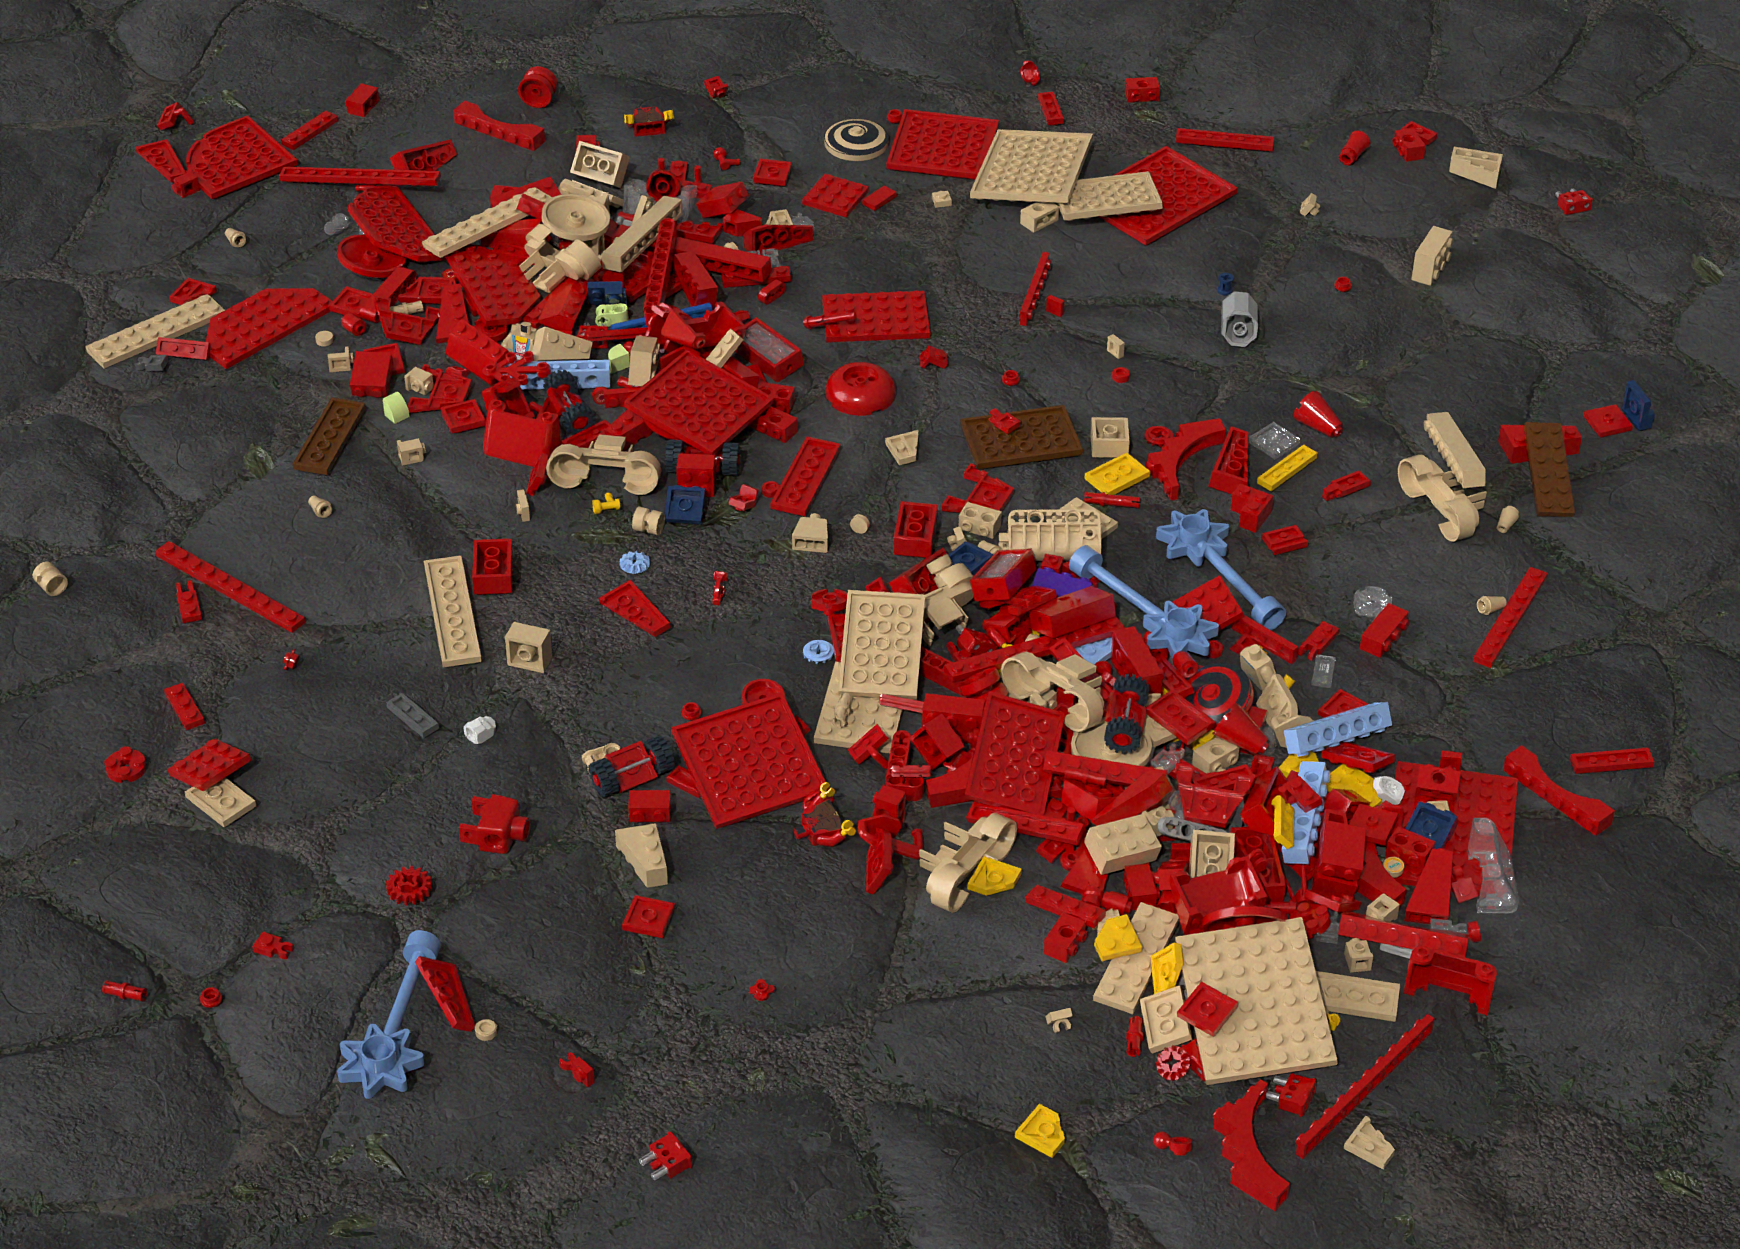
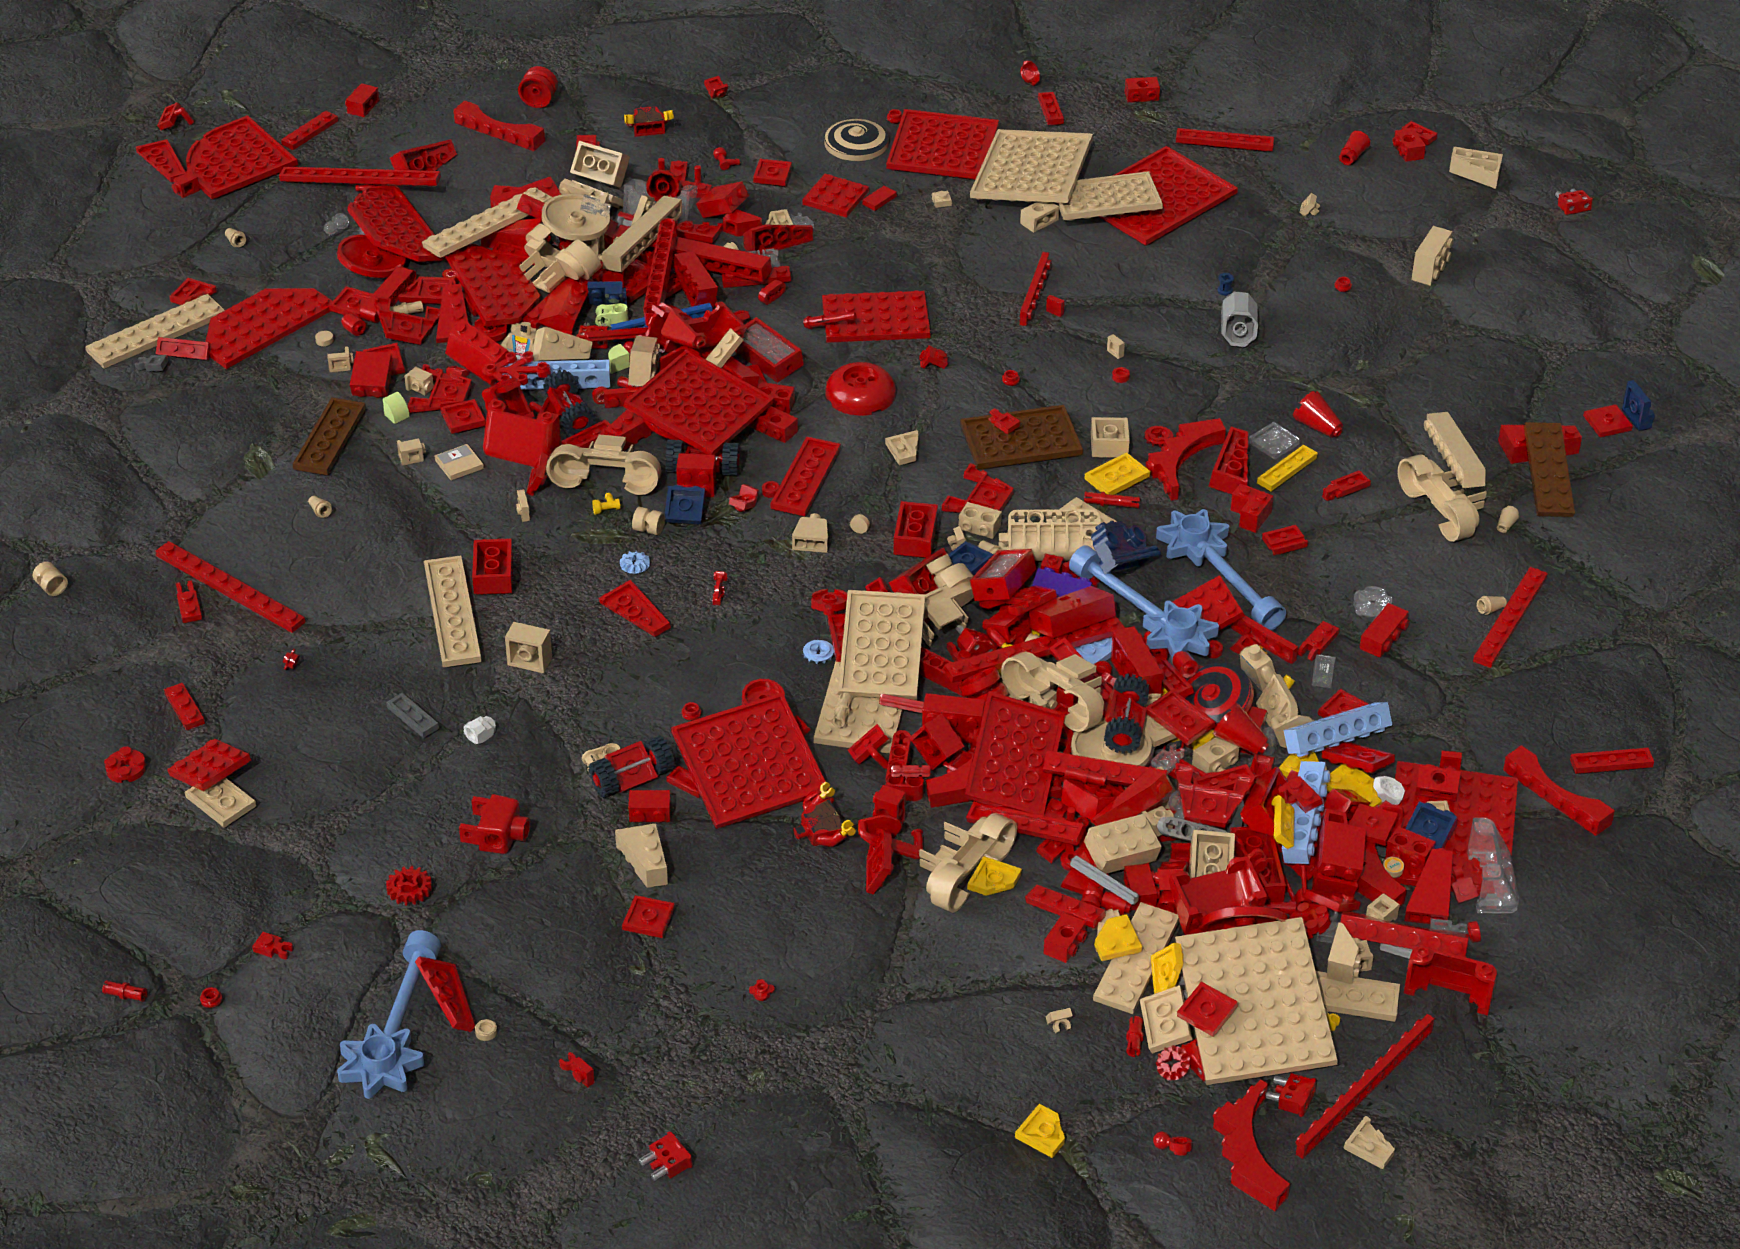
none -> tan tile [435,444,484,480]
none -> clear plate [580,194,611,217]
none -> axle [1070,856,1139,905]
none -> dark blue brick [1091,521,1161,574]
none -> tan slope [1327,923,1361,984]

